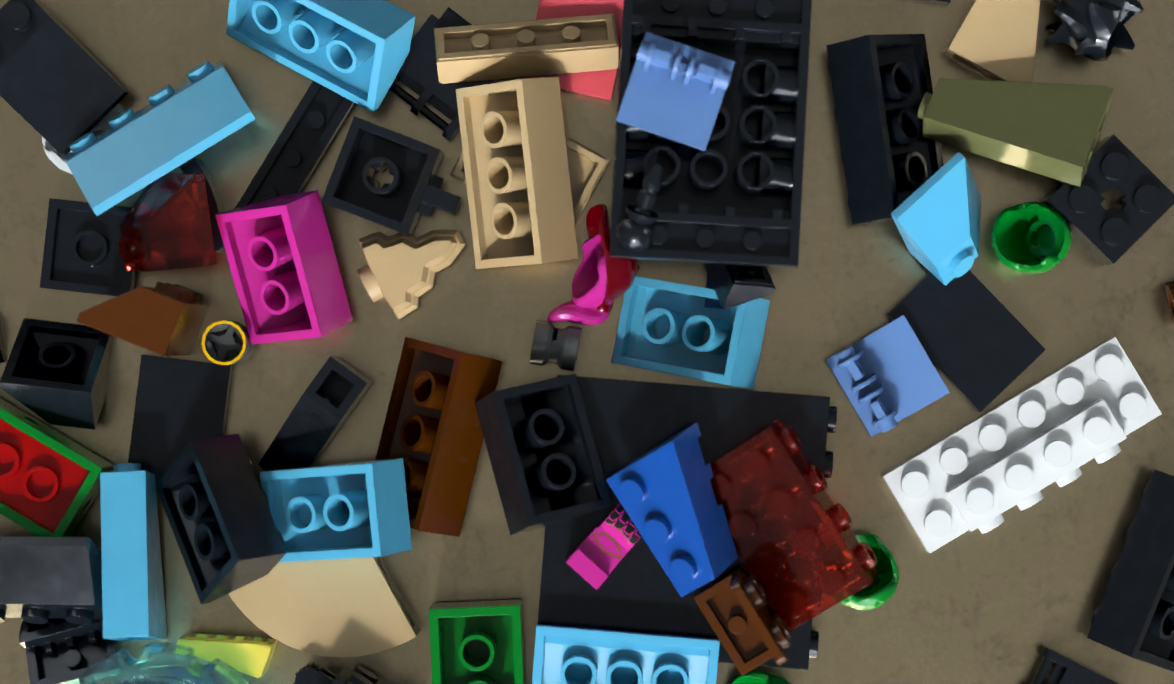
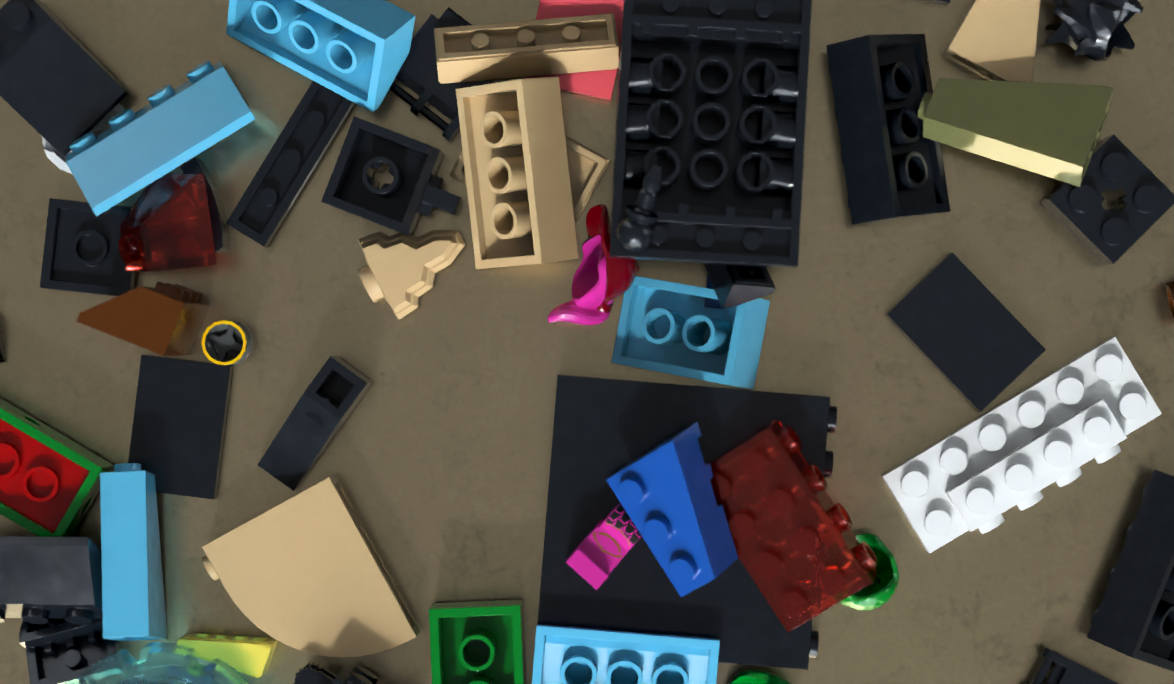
black slope [0,318,113,430] -> none
black slope [155,434,287,604] -> none
dark pink slope [215,190,353,344] -> none
medium azure slope [259,458,412,562] -> none
reddish brown slope [375,337,502,537] -> none
black slope [475,373,613,535] -> none
dark grey wheel [529,320,582,371] -> none
medium blue hinge [616,32,735,151] -> none
reddish brown bracket [693,567,792,676] -> none
medium blue hinge [826,315,950,437] -> none
medium azure slope [891,152,981,286] -> none
green hair [991,202,1073,274] -> none

